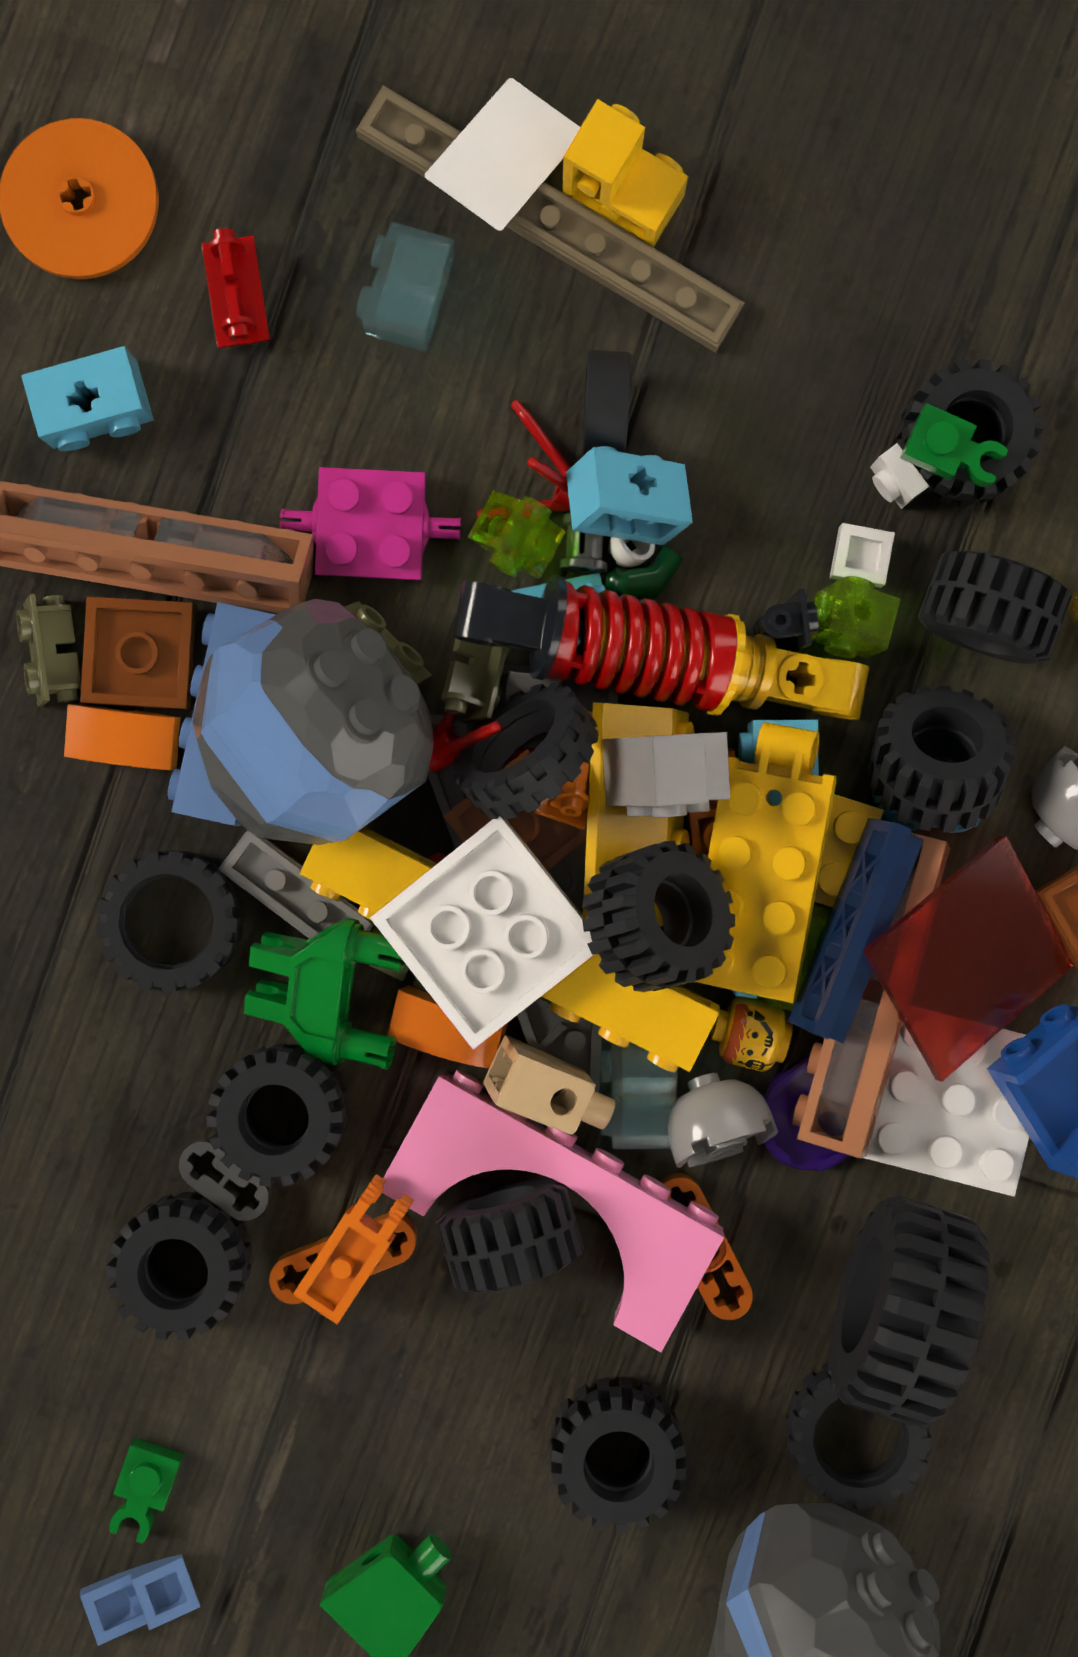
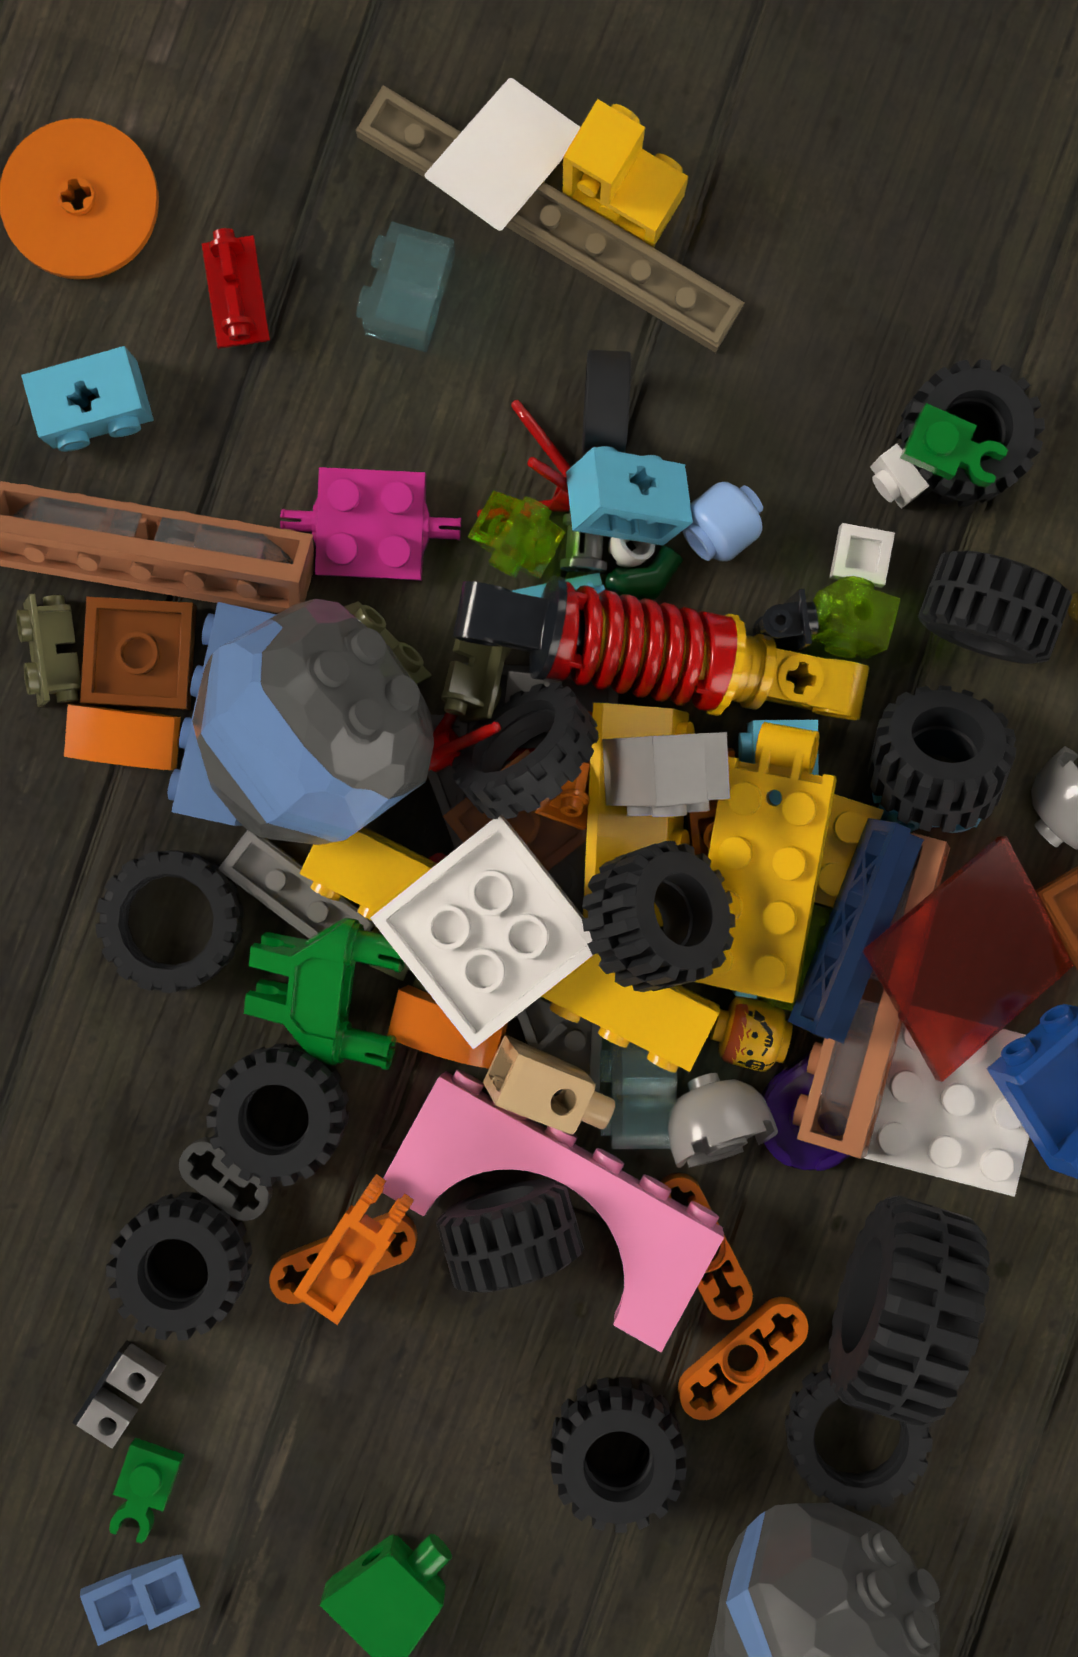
none -> flat silver piece [72,1340,166,1448]
none -> orange beam [678,1297,809,1420]
none -> light blue head [683,482,763,561]

